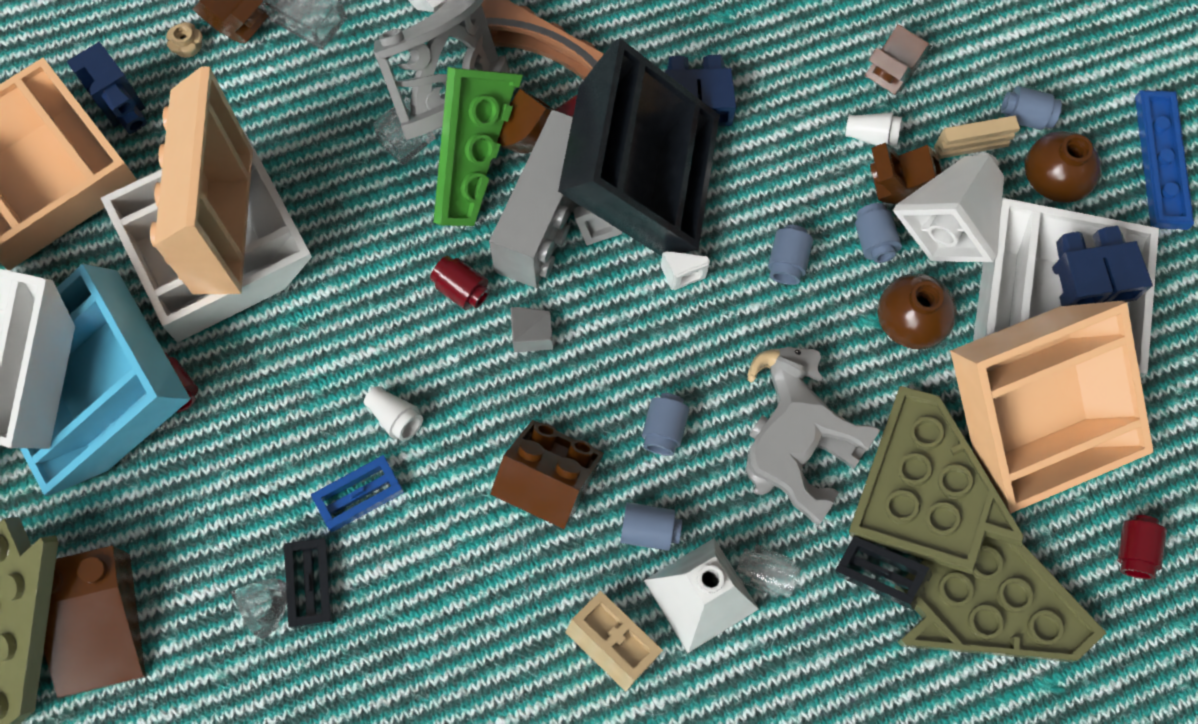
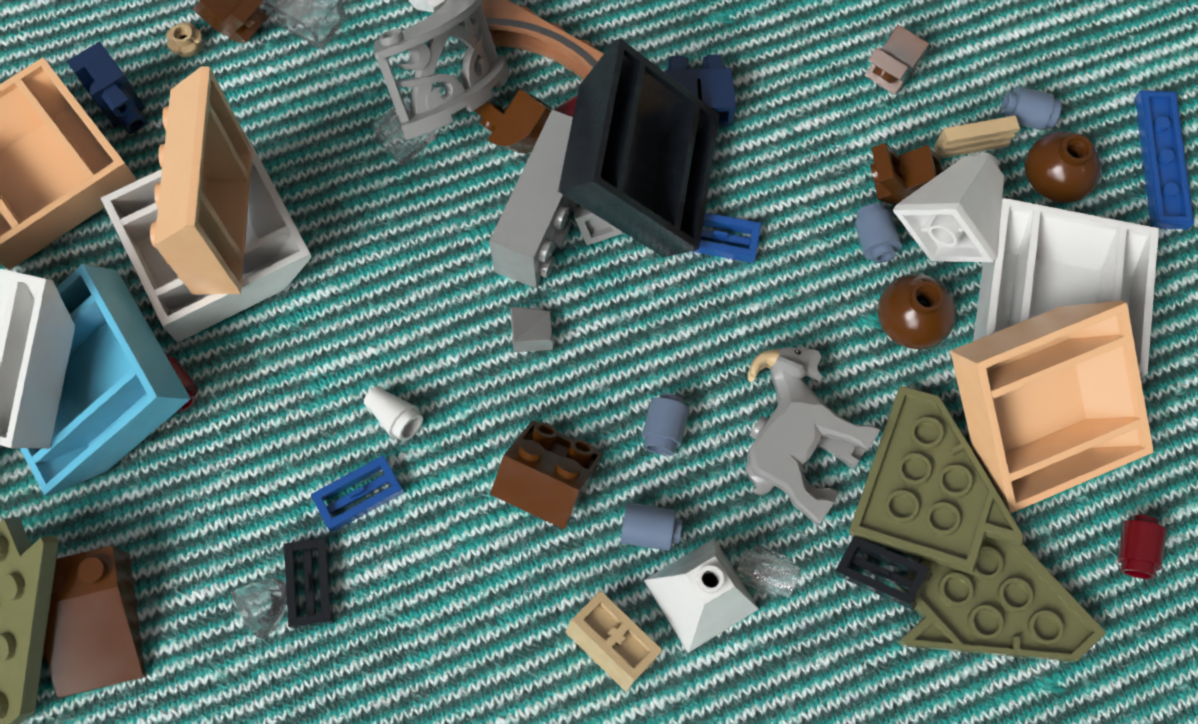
dark red brick [430,255,490,310] -> none
bright green wing [433,67,523,226] -> none
white slope [661,251,710,290] -> none
sand blue brick [768,225,814,285] -> none
white cone [845,112,902,147] -> none
dark blue hips [1052,226,1153,306] -> none
none -> blue tile [690,213,761,263]

